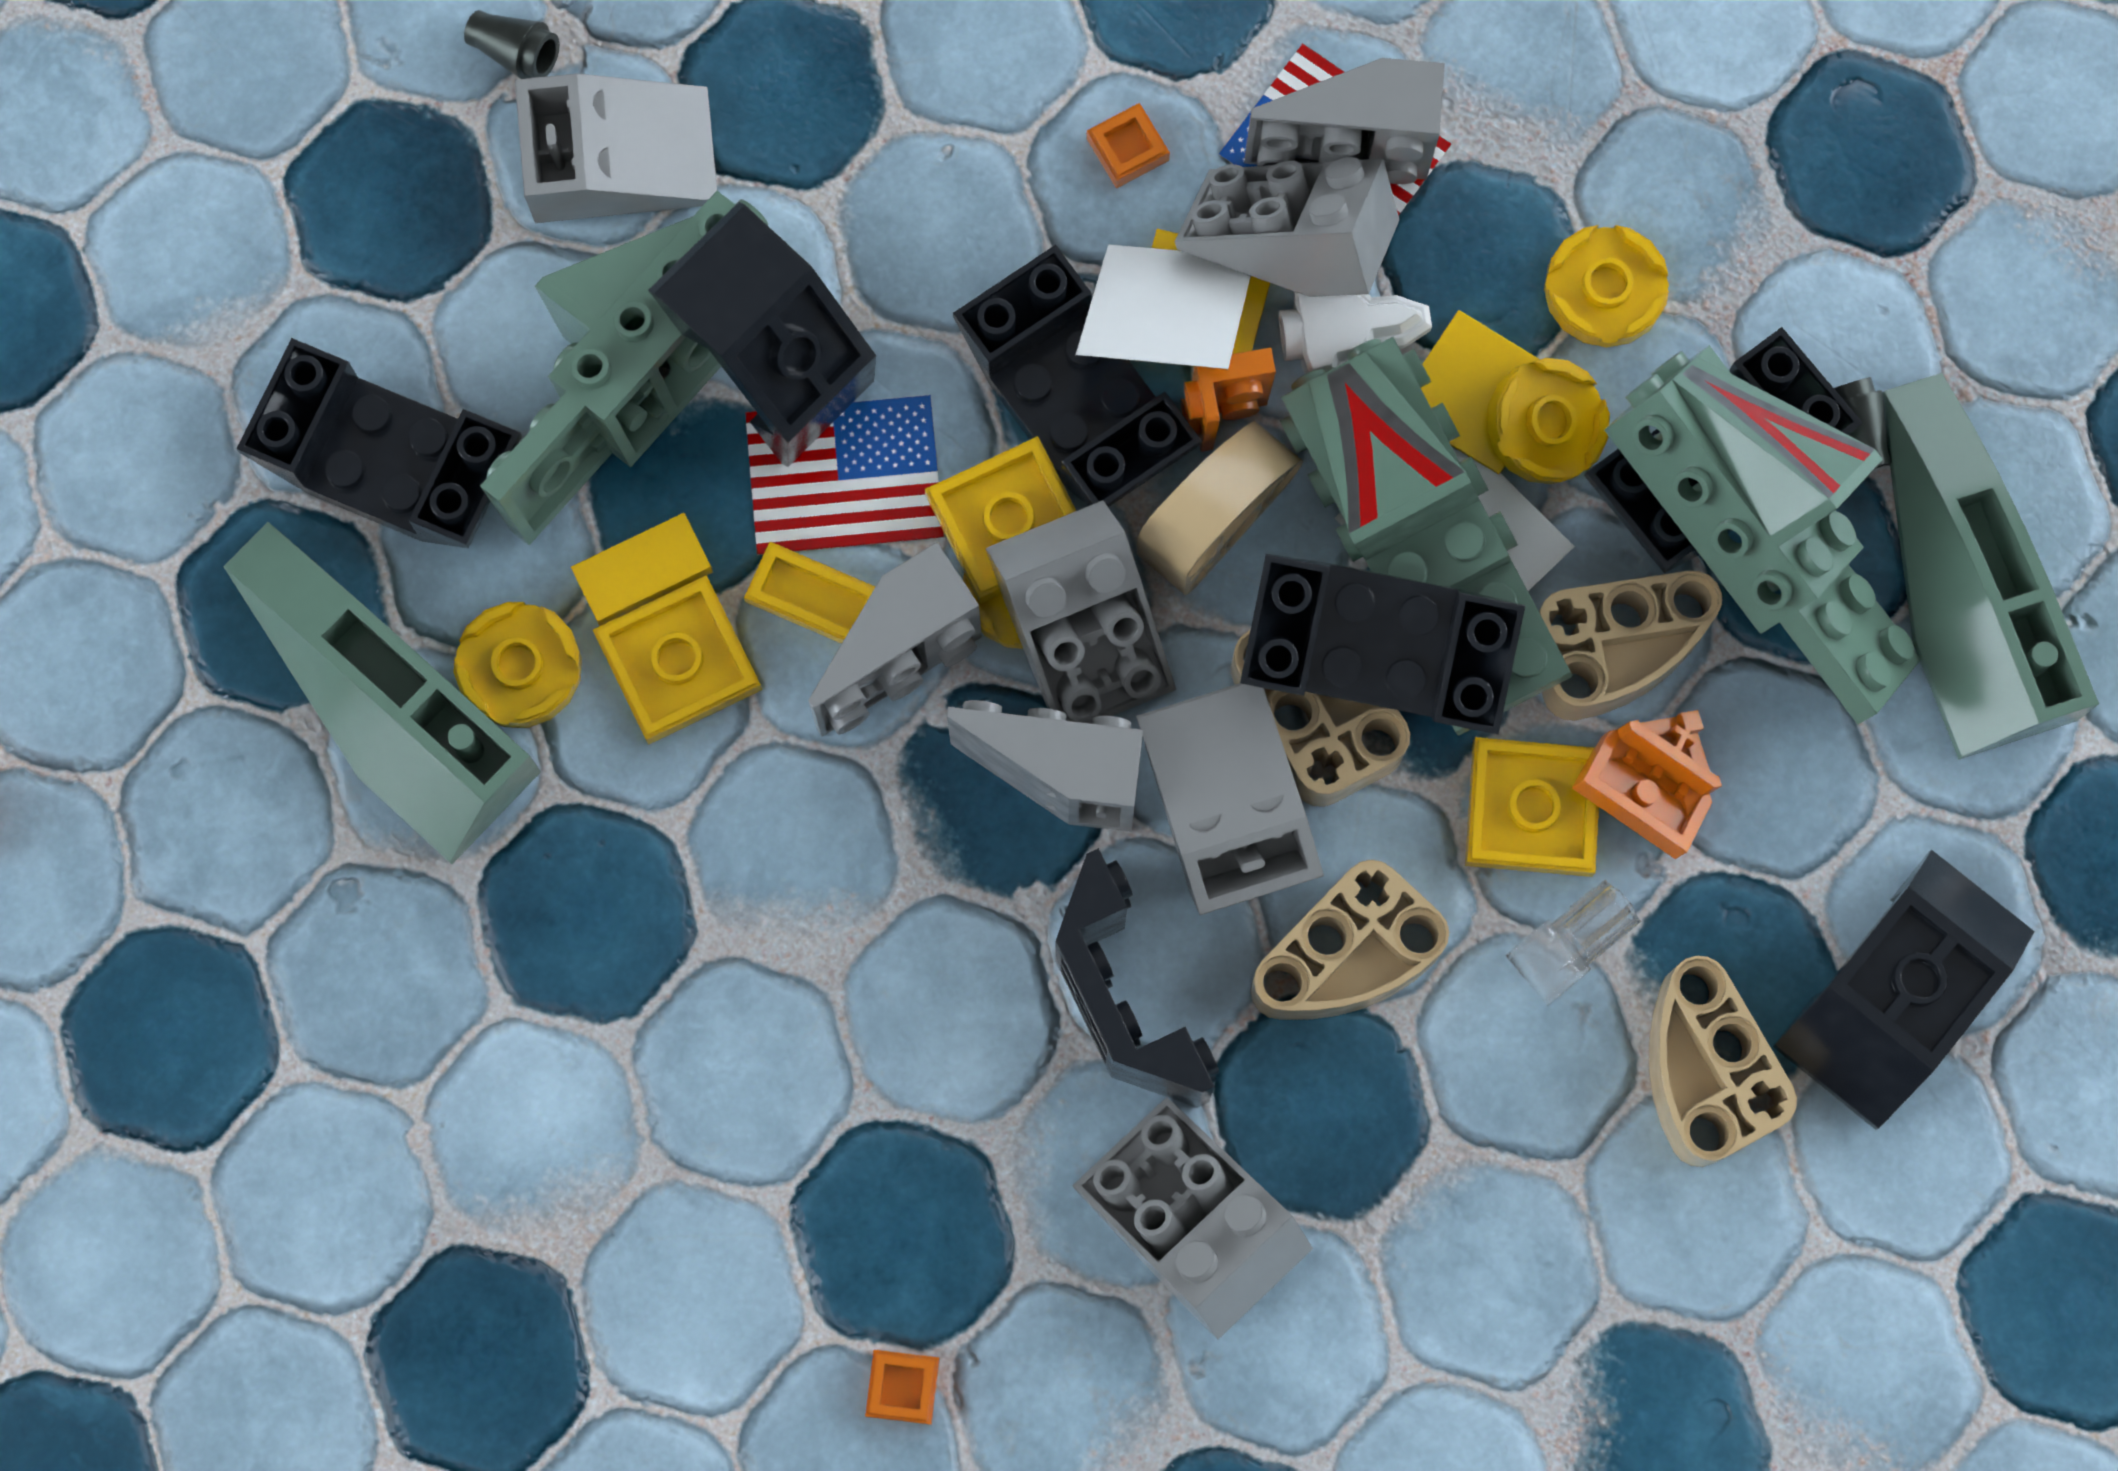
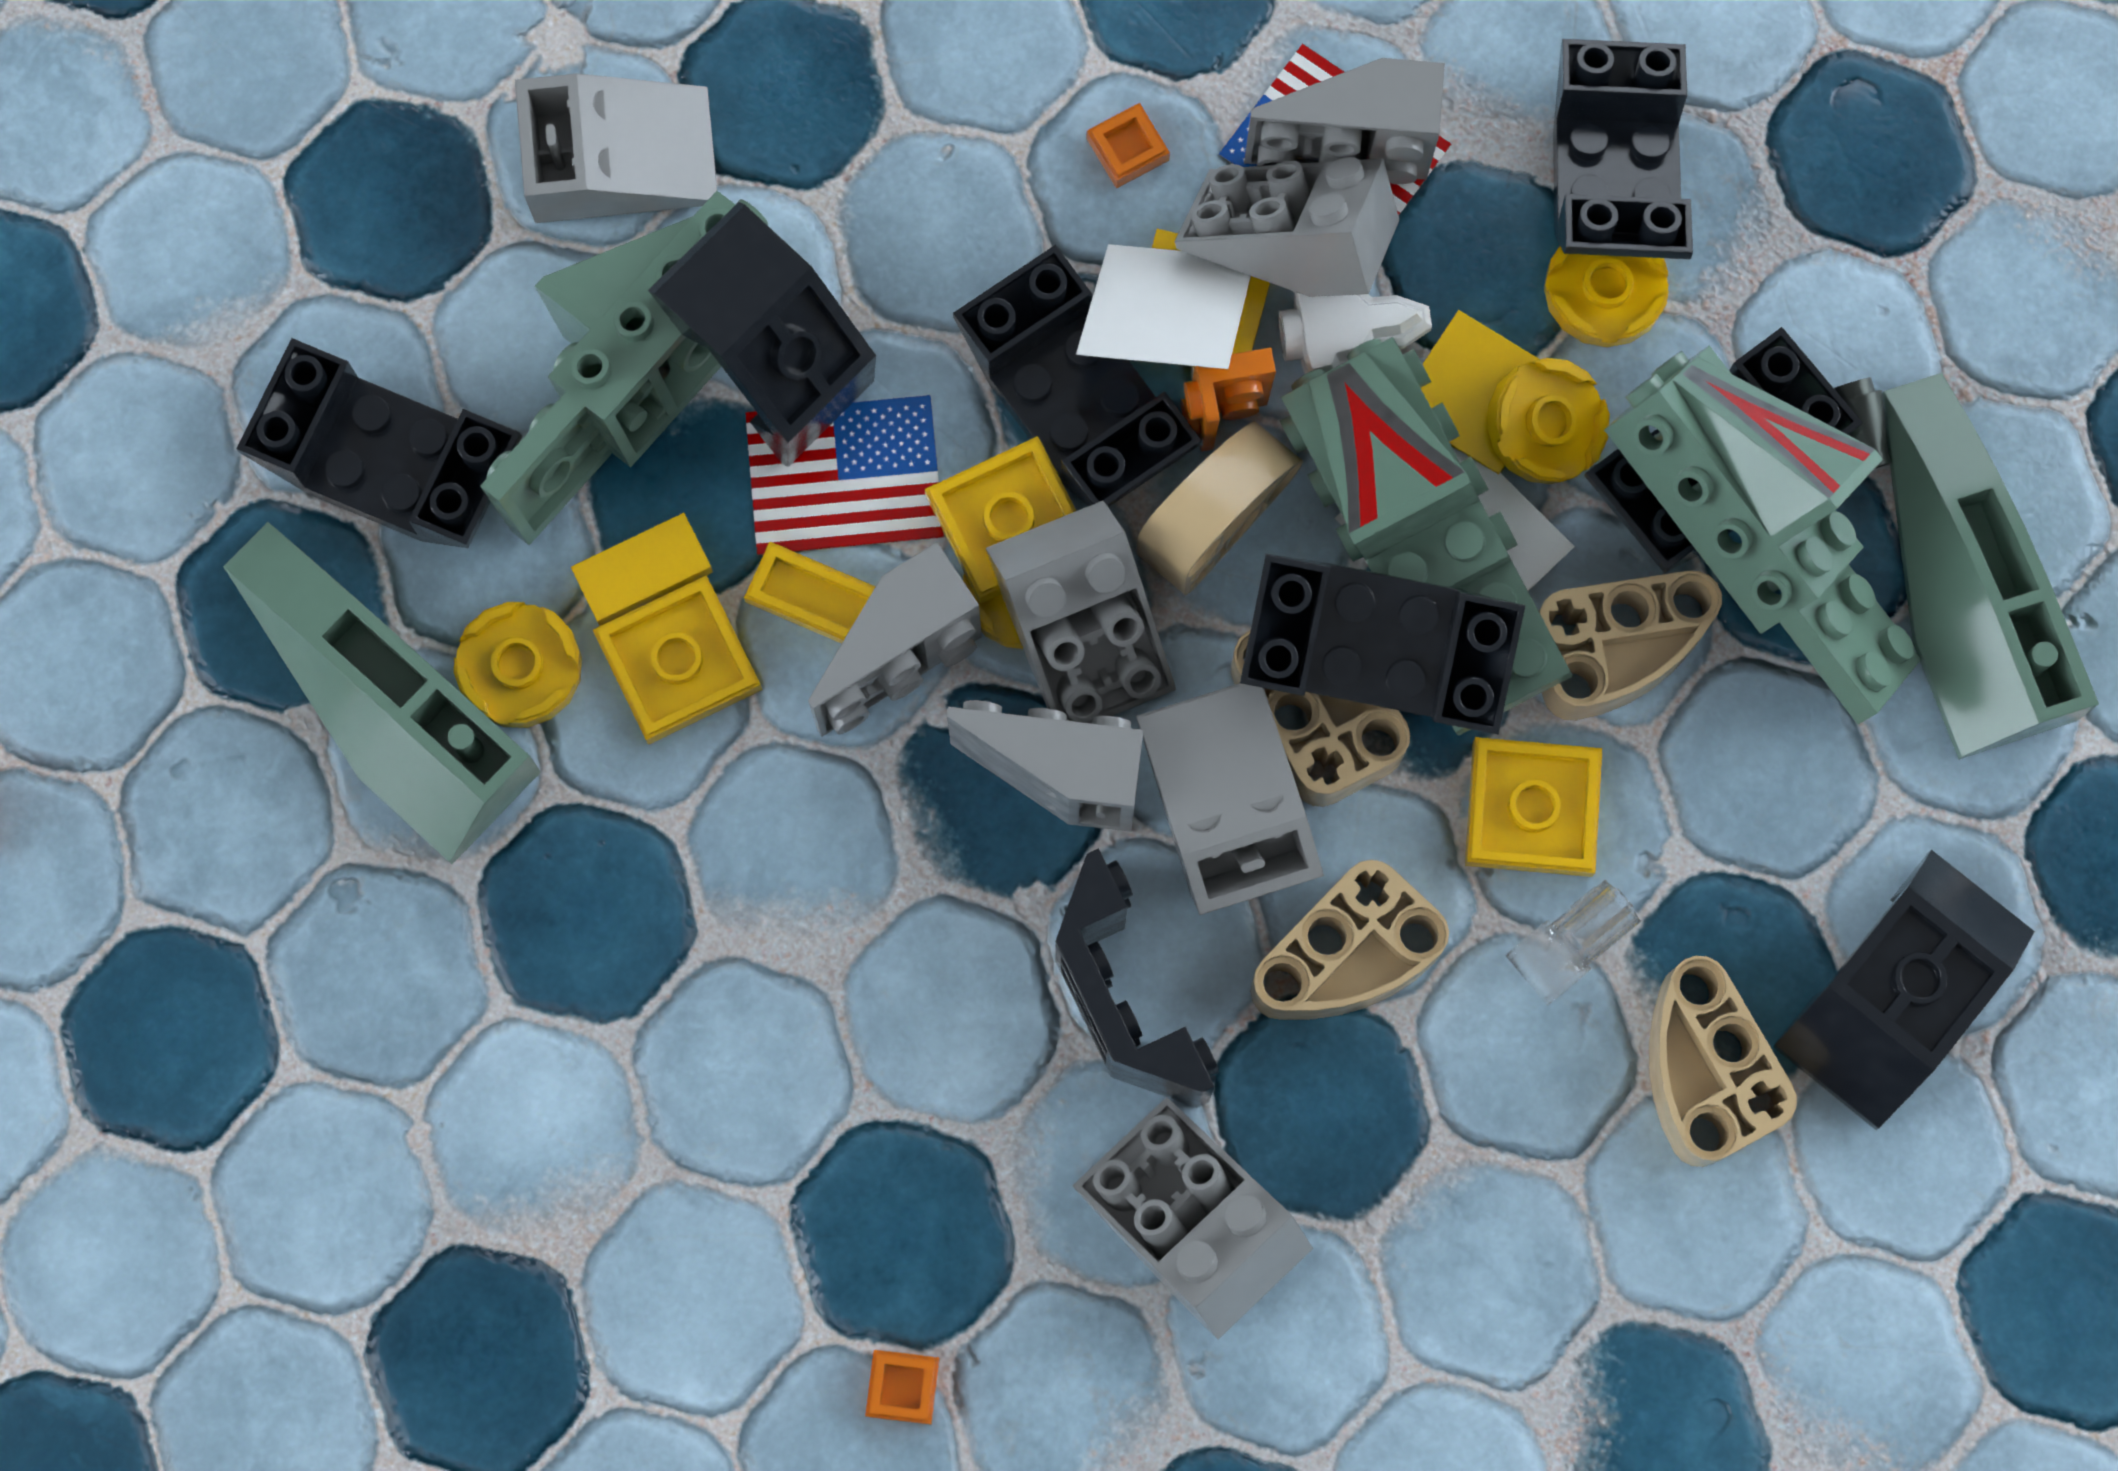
pearl dark grey cone [464,10,560,79] -> none
orange slope [1572,710,1722,859] -> none
none -> black slope [1553,39,1693,259]

